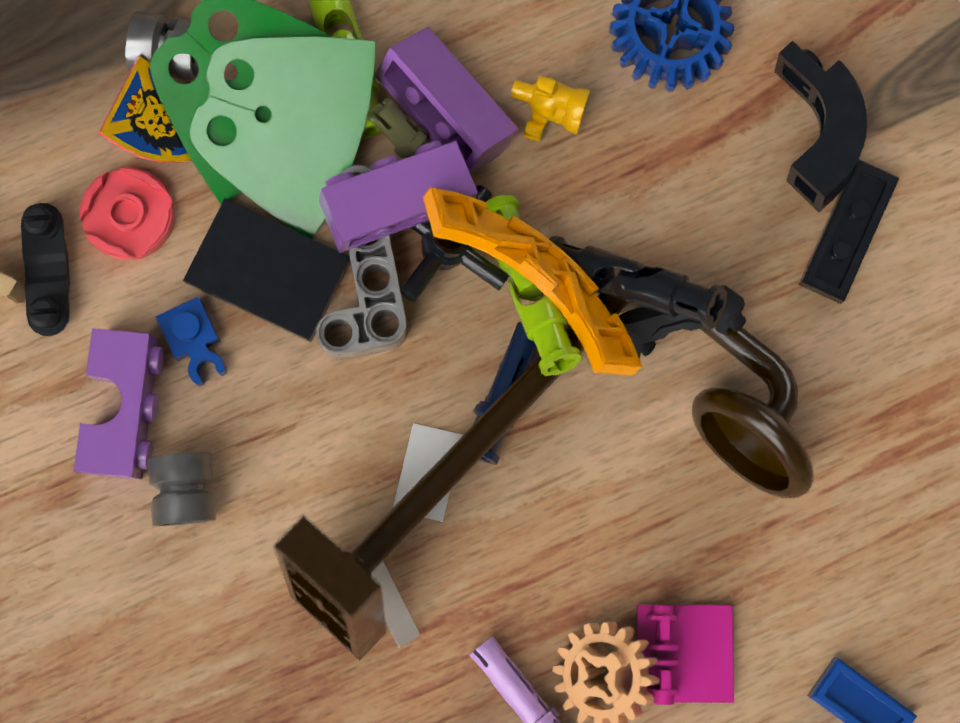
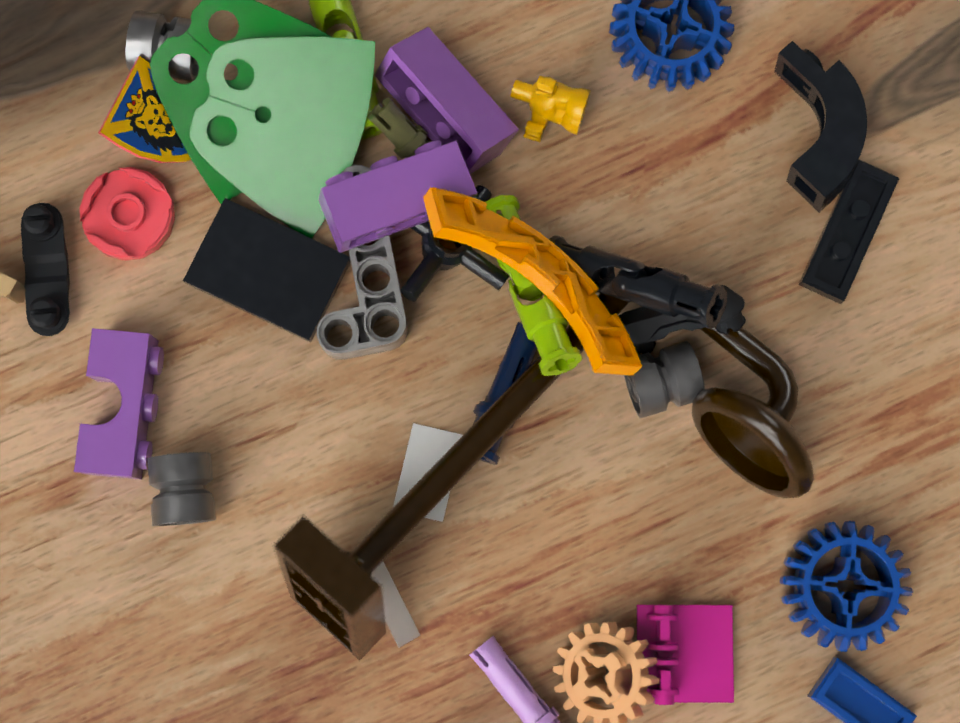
blue plate [156,297,227,387] -> none
none -> flat silver wheel [624,341,705,418]
none -> blue gear [780,521,913,652]

